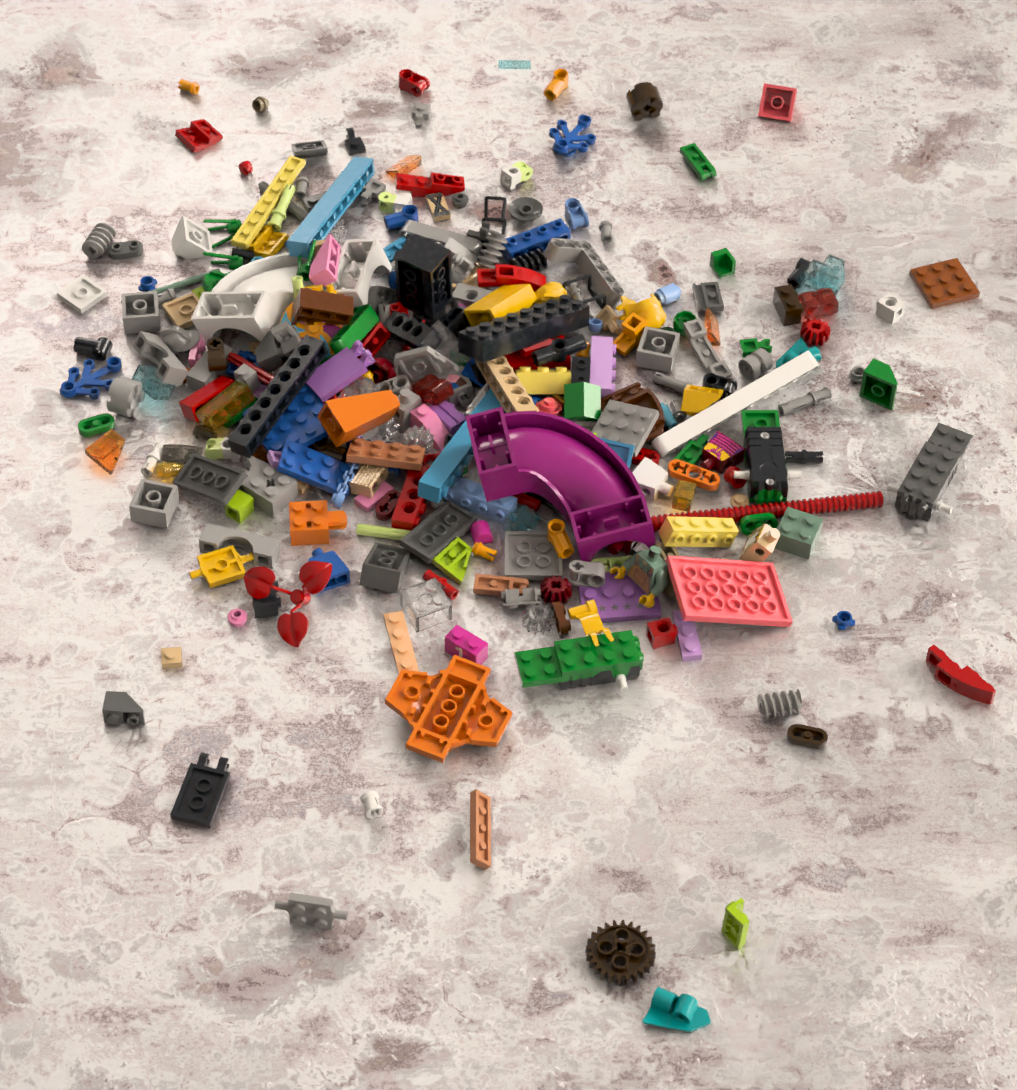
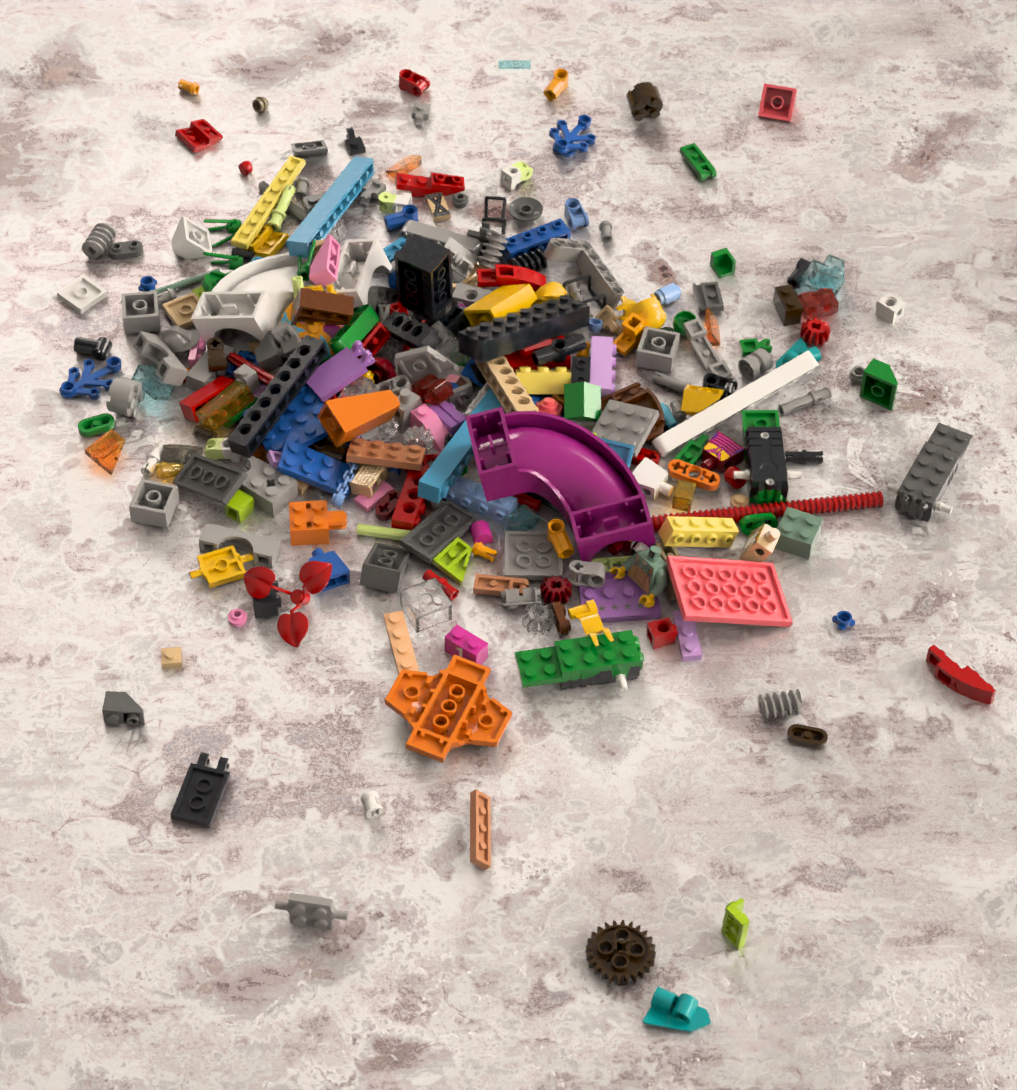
dark orange plate [909,258,980,309] -> none

